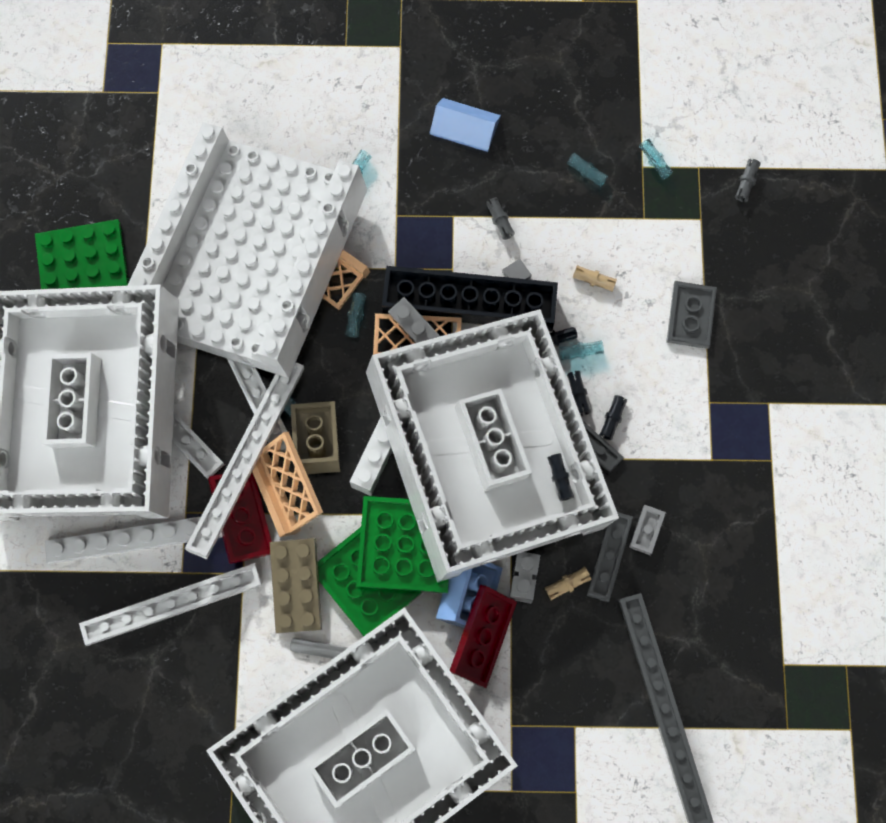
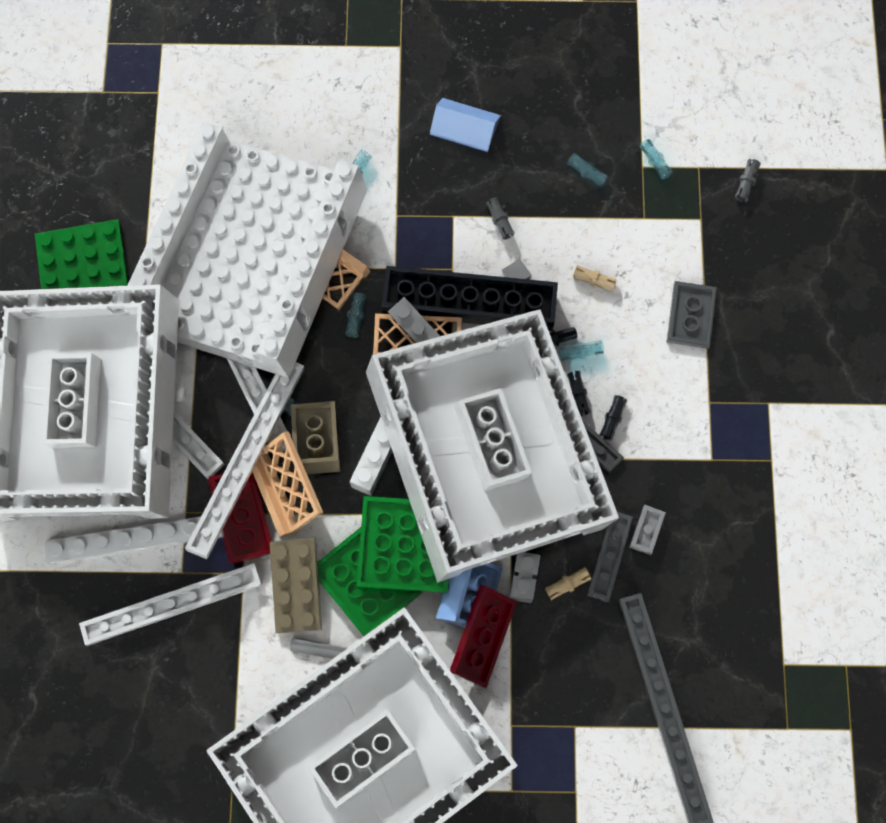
black pin [547,453,574,501] -> none

